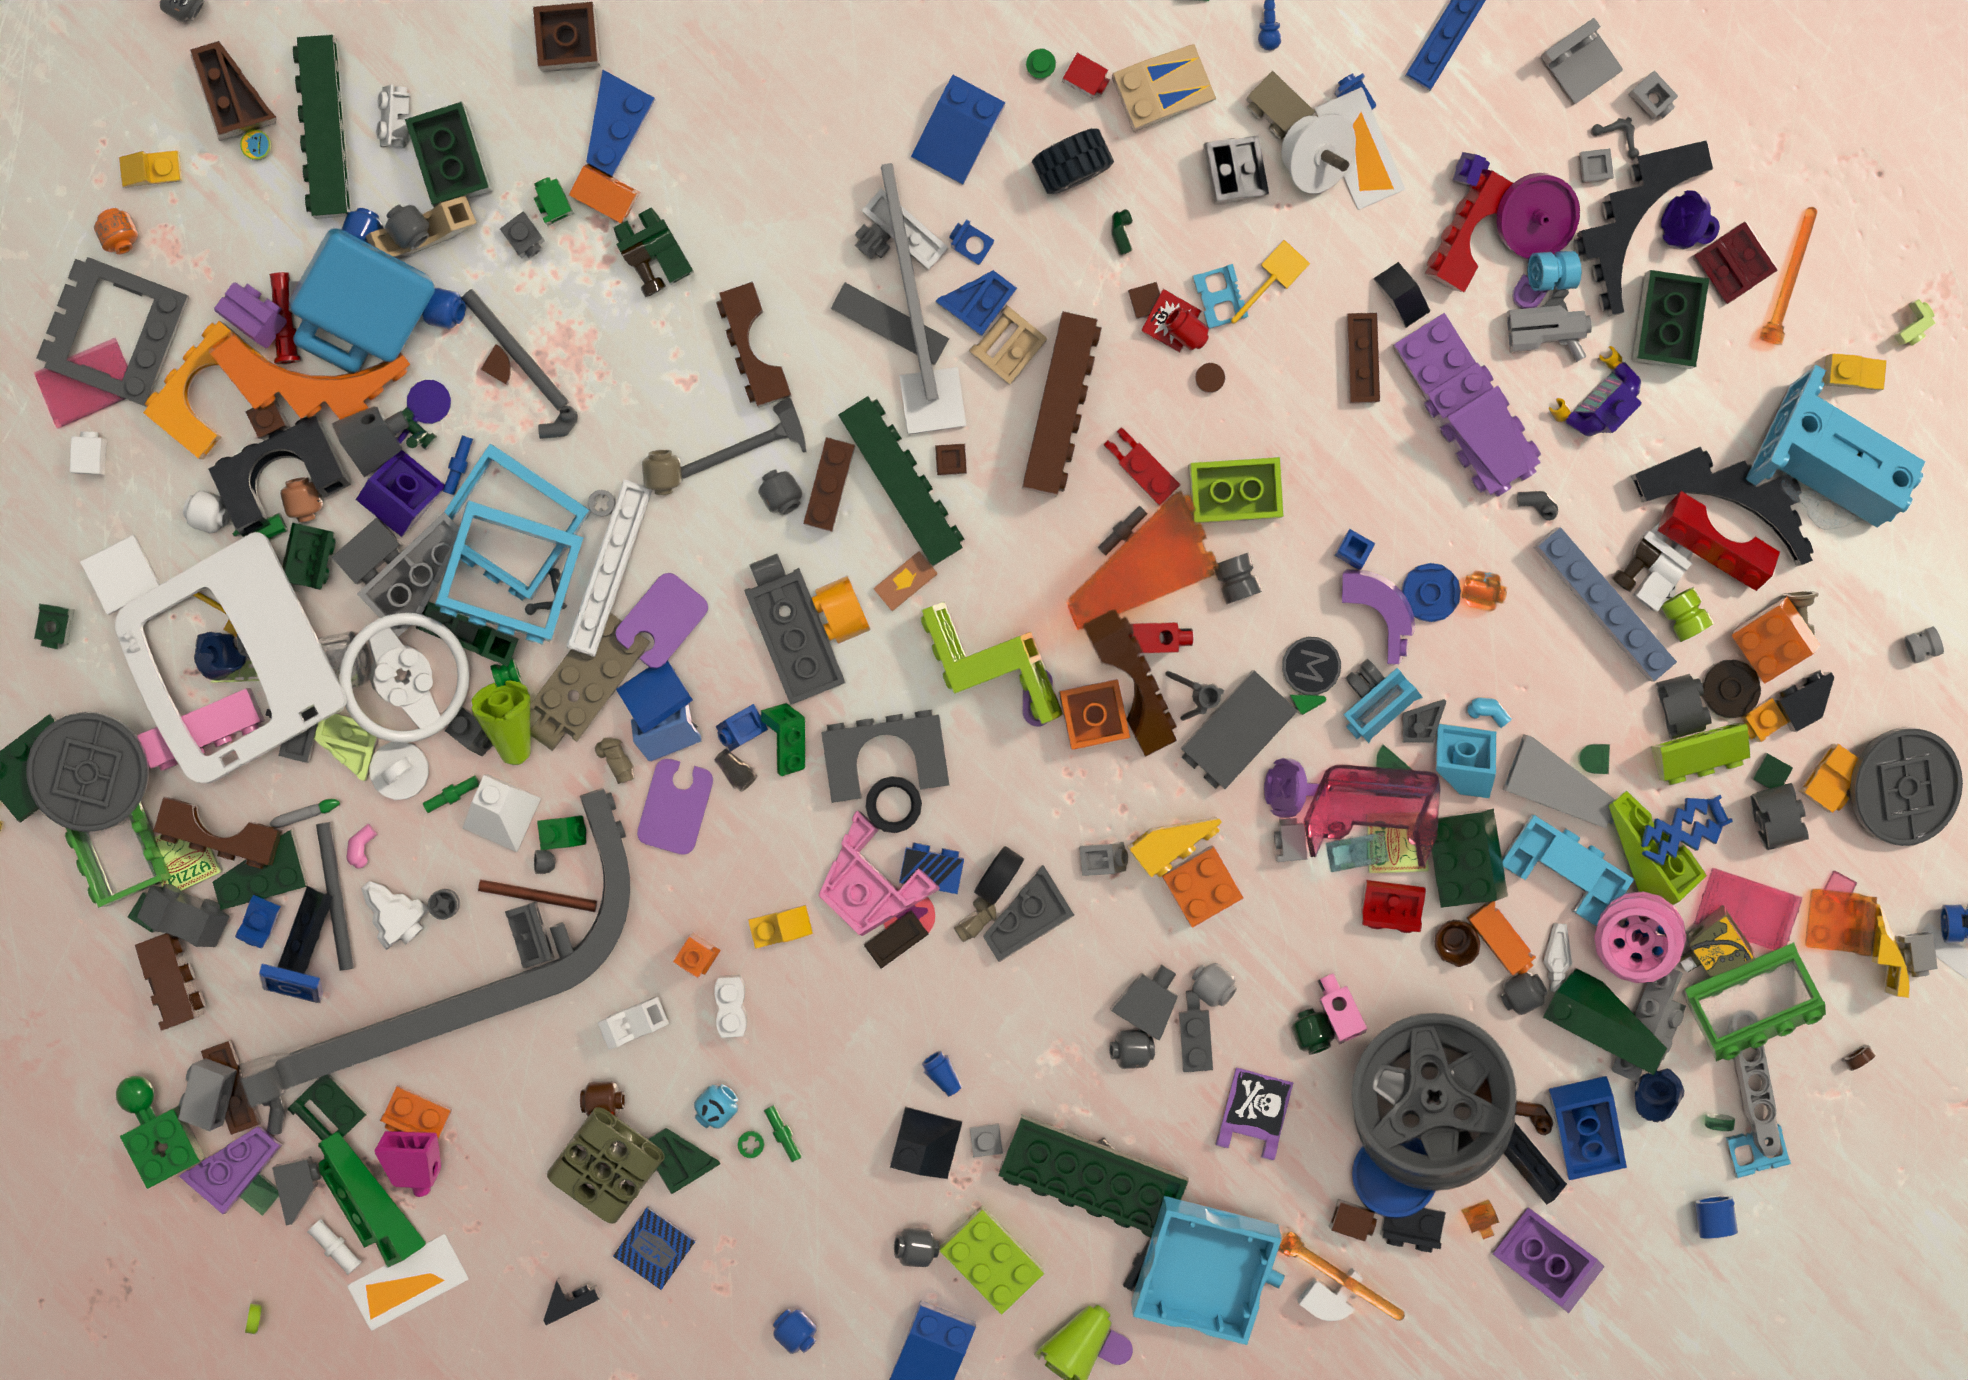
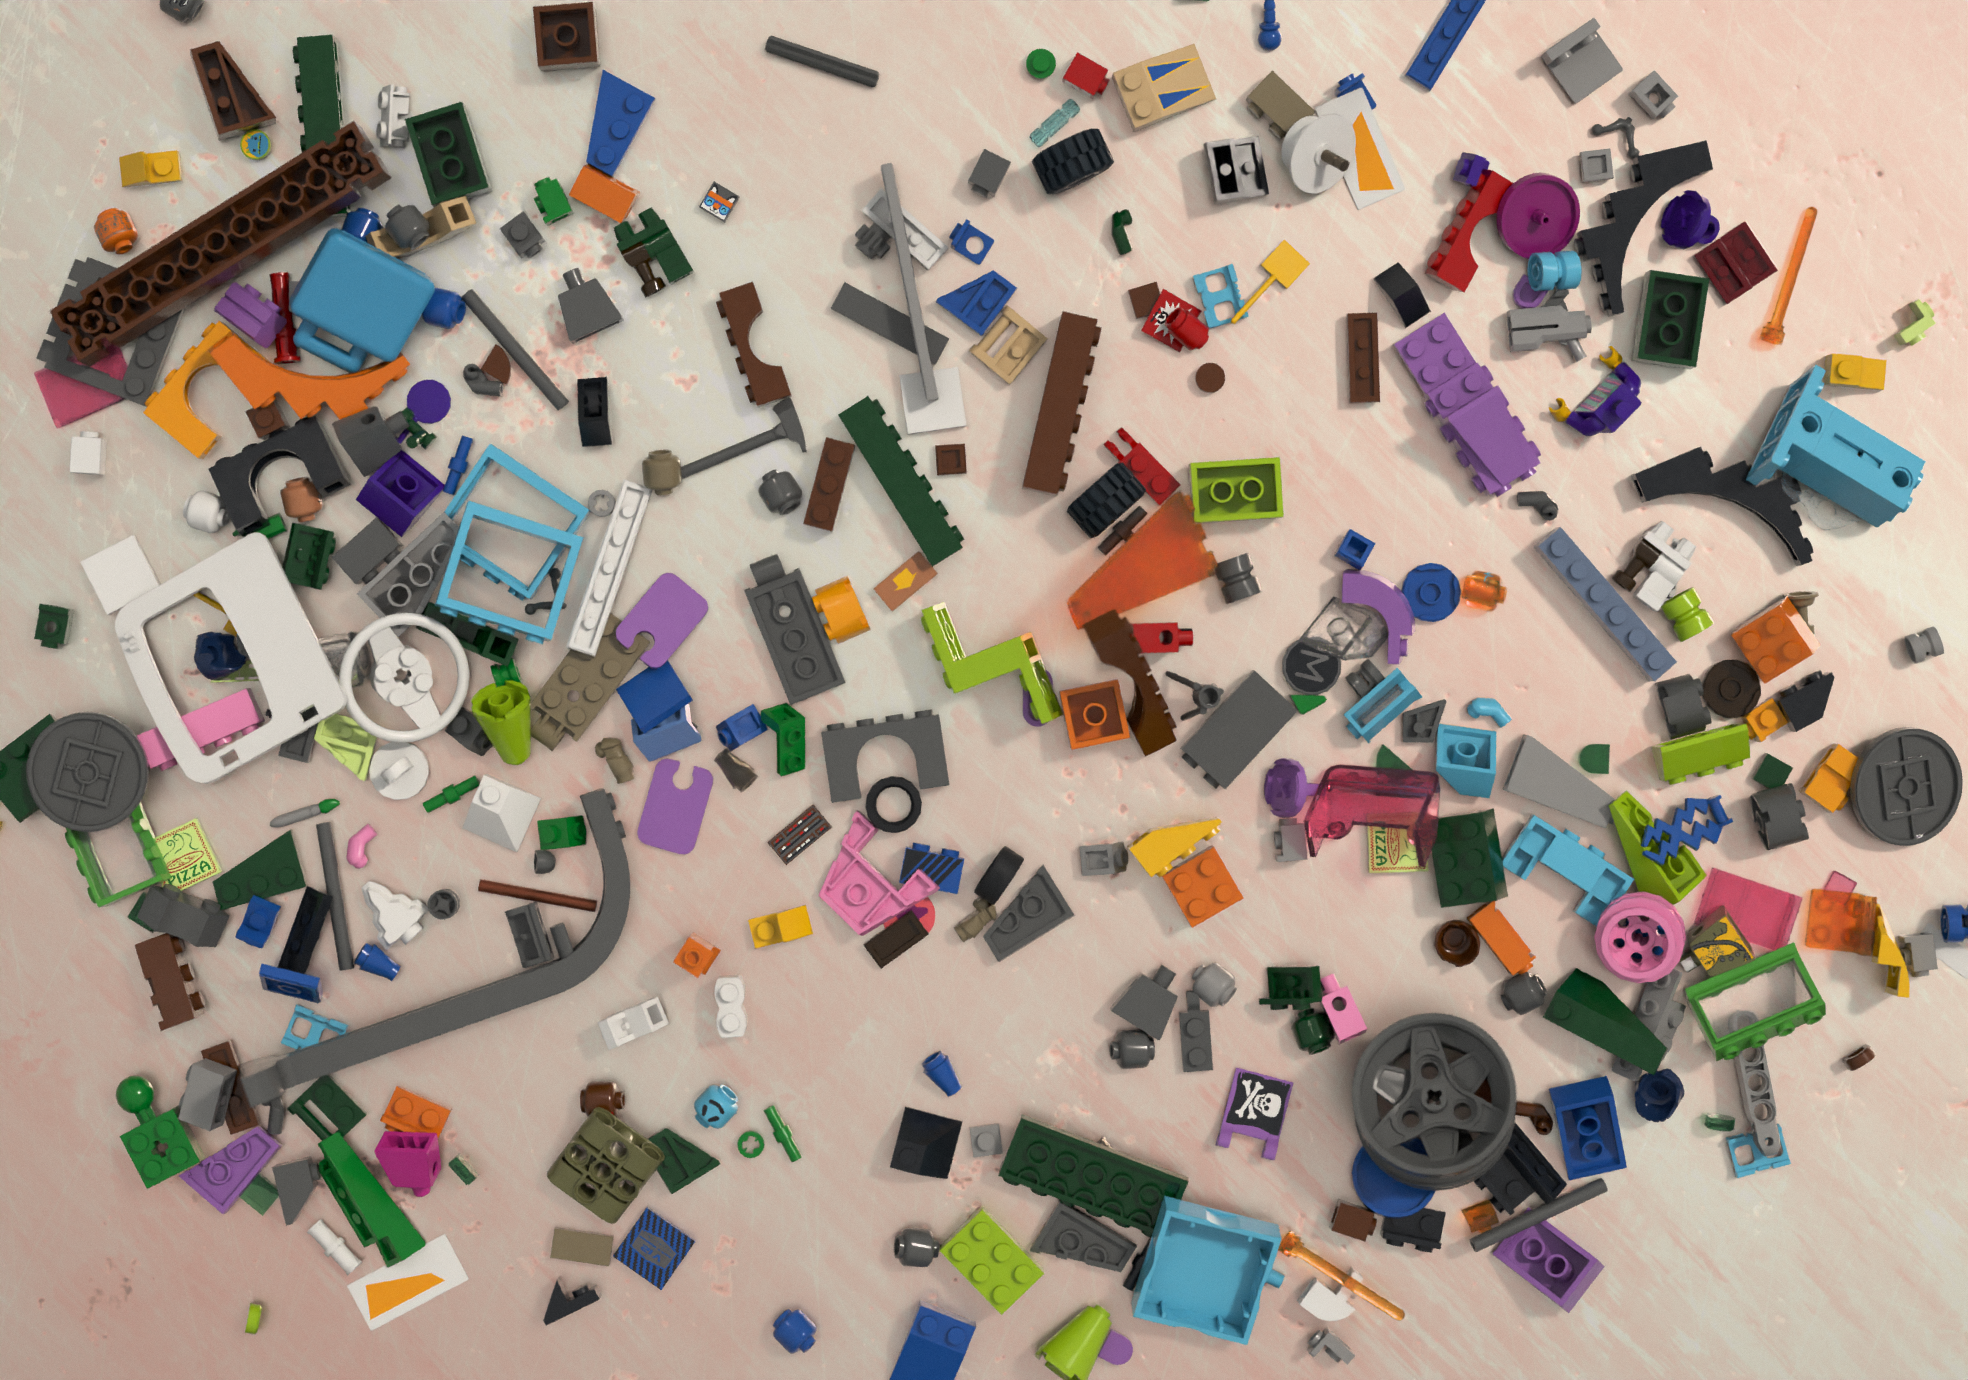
reddish brown arch [153,797,283,869] -> none
dark grey arm [538,406,578,439] -> none
blue slope [911,74,1005,185] -> none
clear light blue slope [1325,832,1389,872] -> none
red bracket [1361,880,1426,933] -> none
white piece [1543,923,1572,992] -> none
red arch [1657,491,1780,591] -> none
blue piece [1694,1196,1738,1239] -> none
none -> reddish brown brick [50,121,392,367]
none -> medium azure piece [281,1004,349,1050]
none -> blue cone [354,943,401,981]
none -> clear green tile [448,1153,479,1185]
none -> dark grey arm [463,364,503,397]
none -> dark tan tile [550,1227,614,1266]
none -> dark grey torso [558,268,624,343]
none -> black arch [577,377,612,447]
none -> tile [699,181,740,223]
none -> dark grey axle [765,36,879,87]
none -> tile [767,804,832,865]
none -> dark grey brick [968,149,1011,198]
none -> clear light blue axle [1030,99,1080,147]
none -> dark grey wing [1030,1202,1137,1272]
none -> black wheel [1067,462,1146,539]
none -> dark green bracket [1259,966,1322,1010]
none -> clear slope [1299,596,1388,661]
none -> light grey bracket [1307,1327,1355,1365]
none -> dark grey piece [1470,1178,1608,1252]
none -> black bracket [1474,1153,1535,1215]

